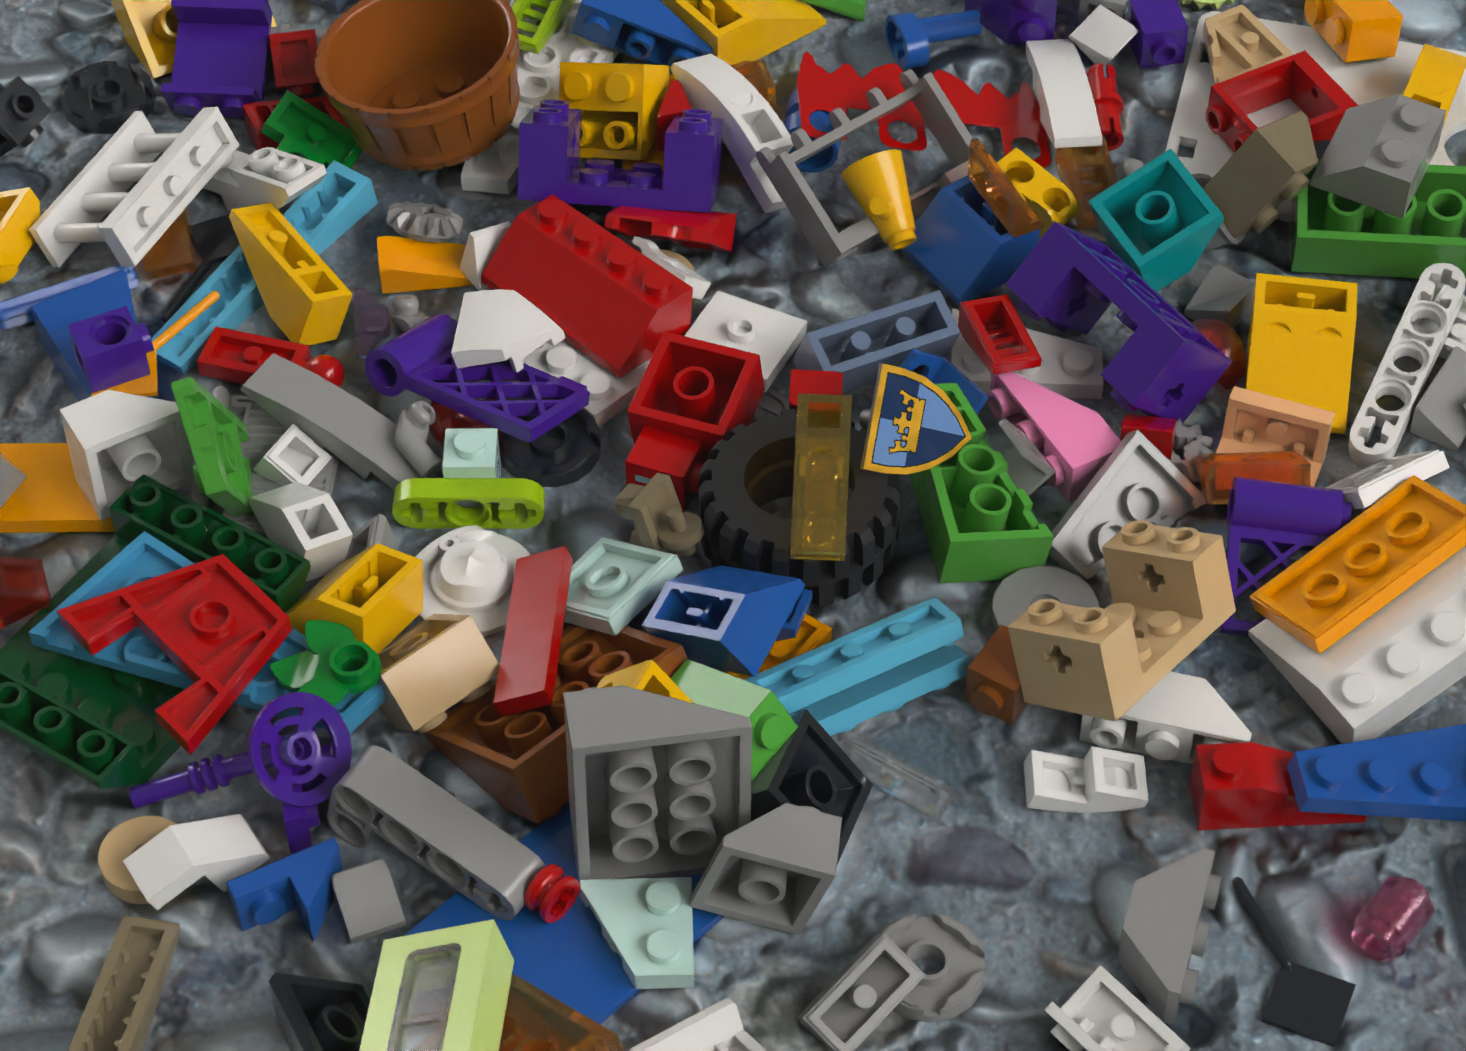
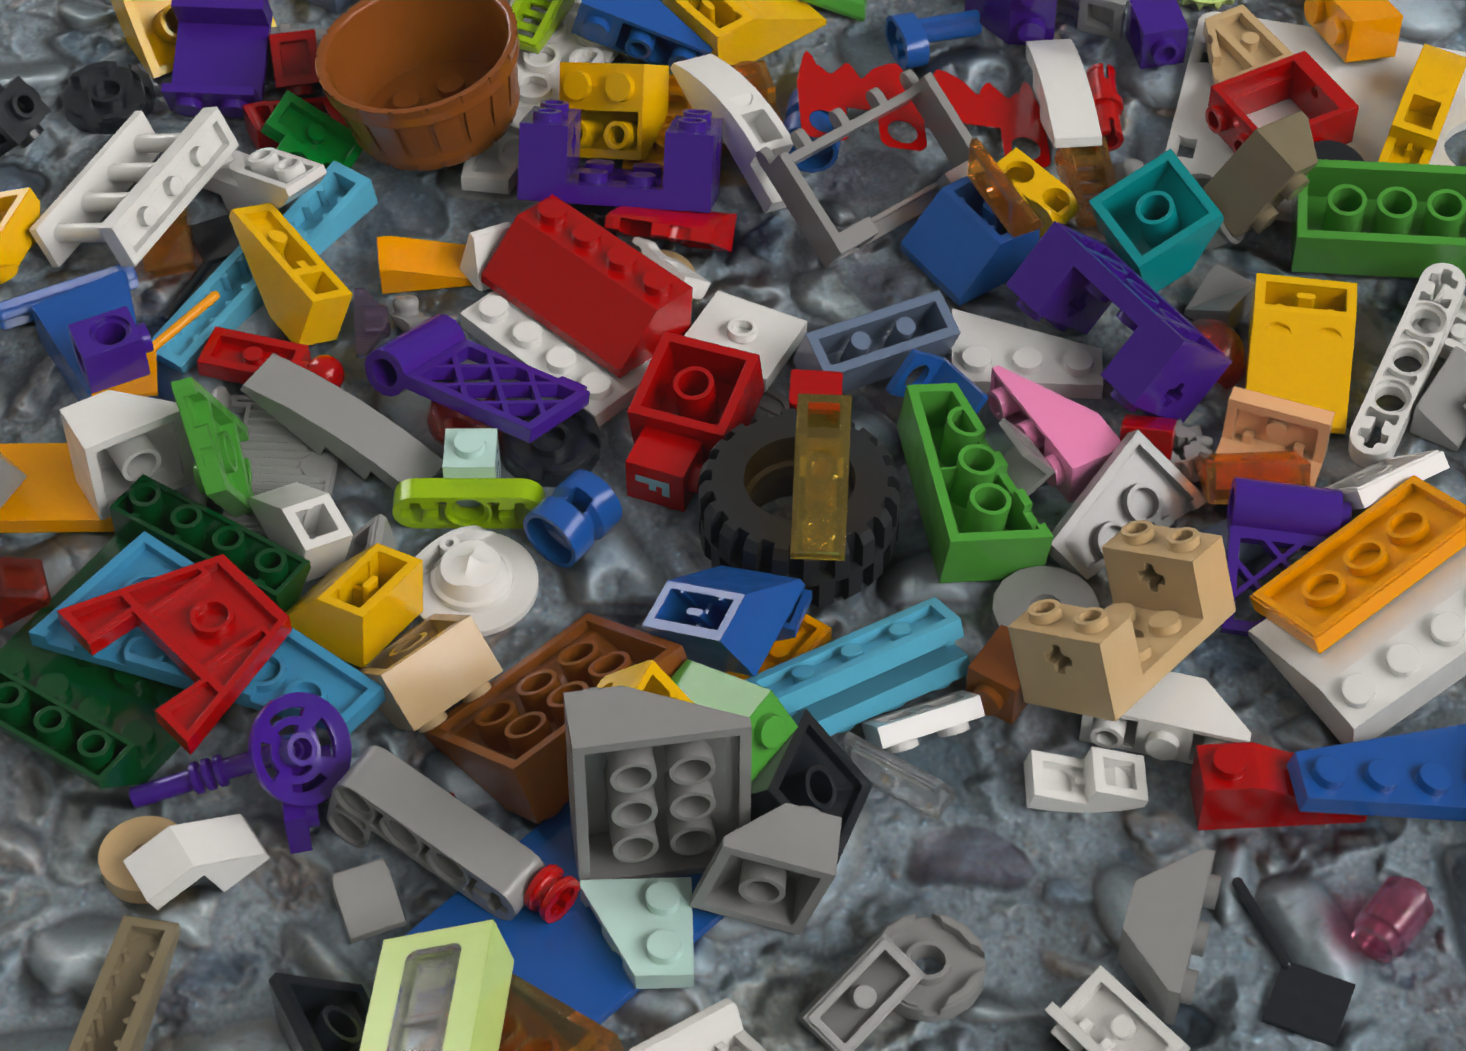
blue slope [227,837,343,941] -> none
white slope [253,424,332,486] -> none
green plate [270,620,382,710] -> none
light grey gear [386,201,463,242] -> none
light grey arm [394,401,443,478] -> none
white slope [451,289,566,372] -> none
red tile [493,546,573,717] -> none
light aqua tile [564,537,683,636] -> none
dark tan hips [614,473,705,559] -> none
red slope [657,80,692,151] -> none
yellow piece [841,149,917,251] -> none
shield [859,363,972,475] -> none
red slope [958,294,1042,375] -> none
white slope [1068,5,1139,66] -> none
light grey slope [1310,94,1446,219] -> none
none -> blue wheel [523,469,622,568]
none -> white plate [861,690,985,754]

